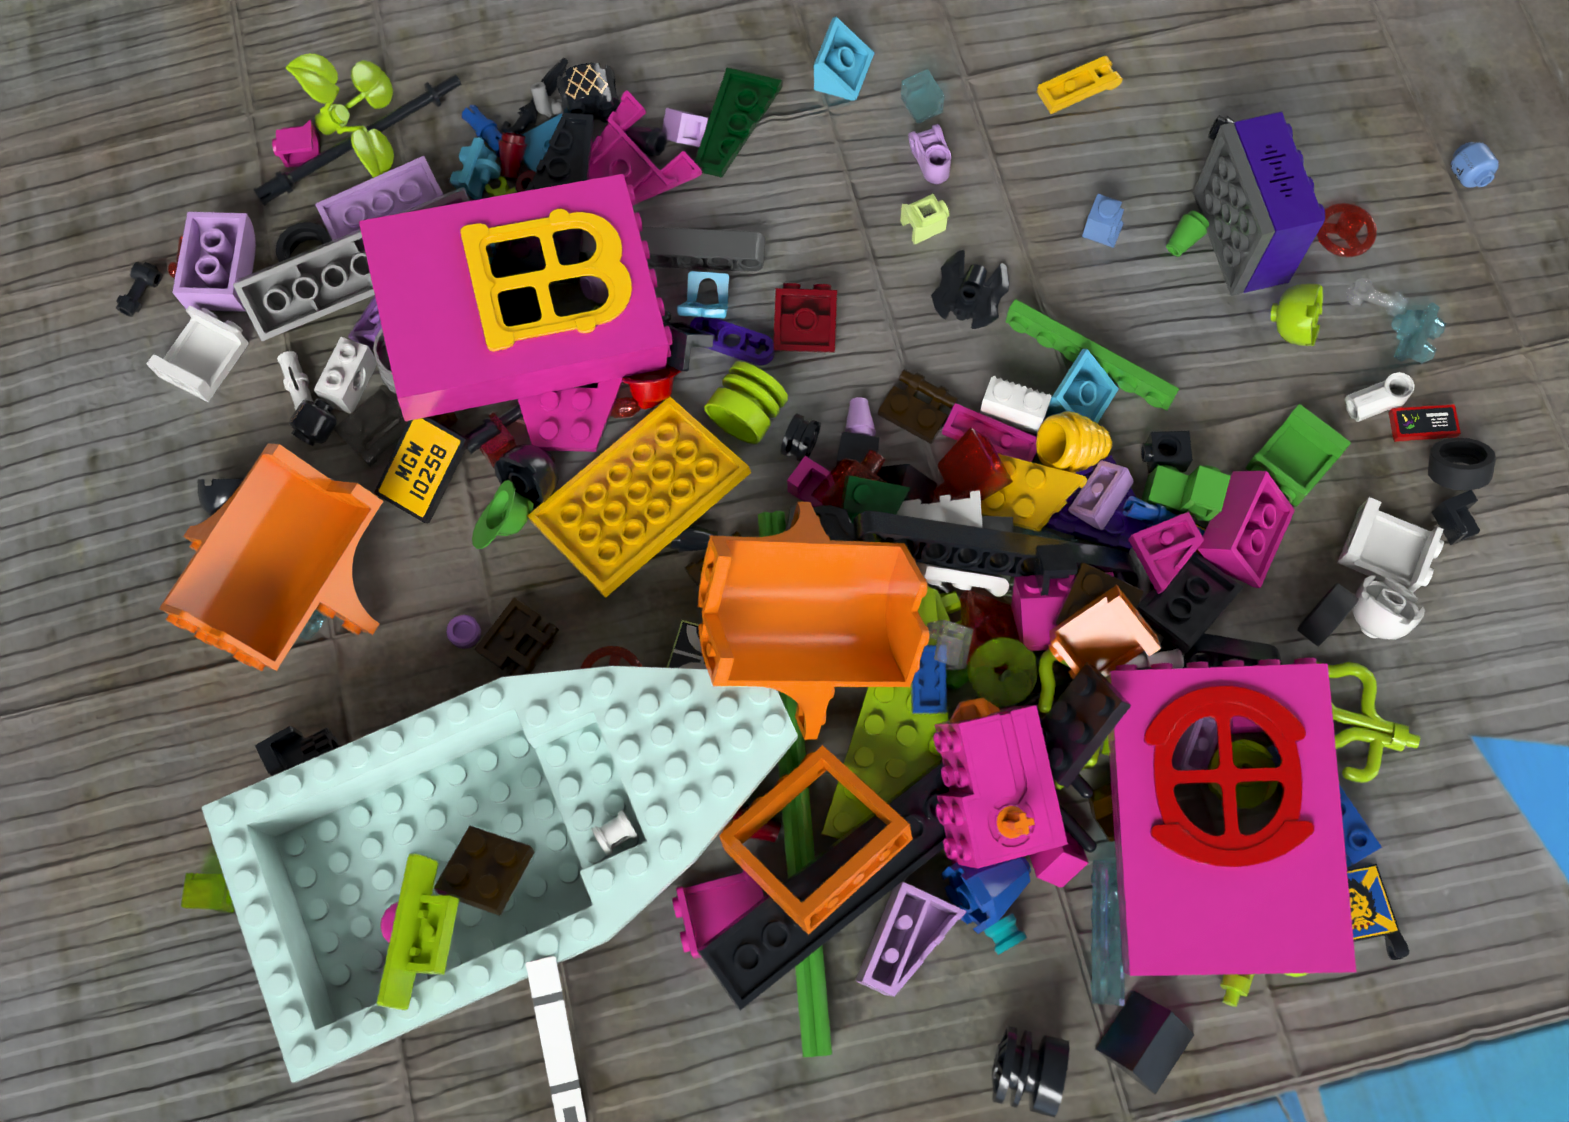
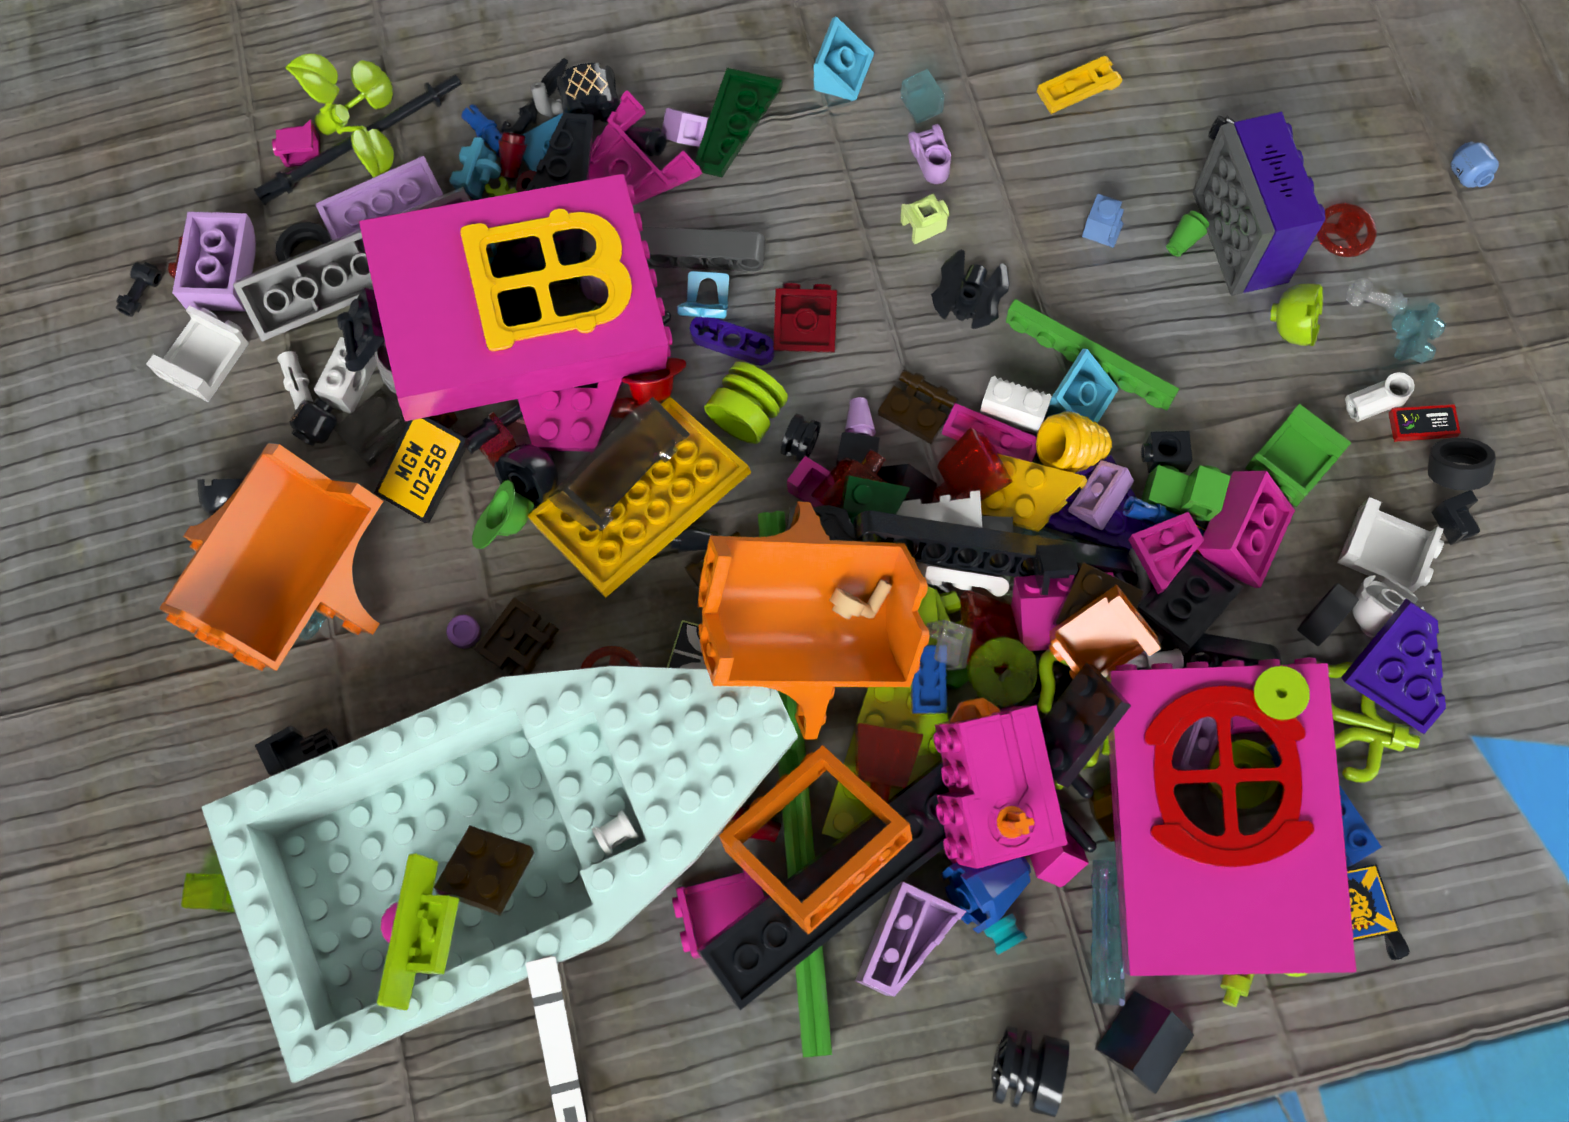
black panel [663,322,714,371] -> none
none -> black plate [337,288,385,372]
none -> clear smoke windscreen [548,397,690,532]
none -> tan plate [830,579,892,619]
none -> clear red torso [855,723,923,803]
none -> lime piece [1254,666,1310,720]
none -> dark purple plate [1341,598,1446,734]

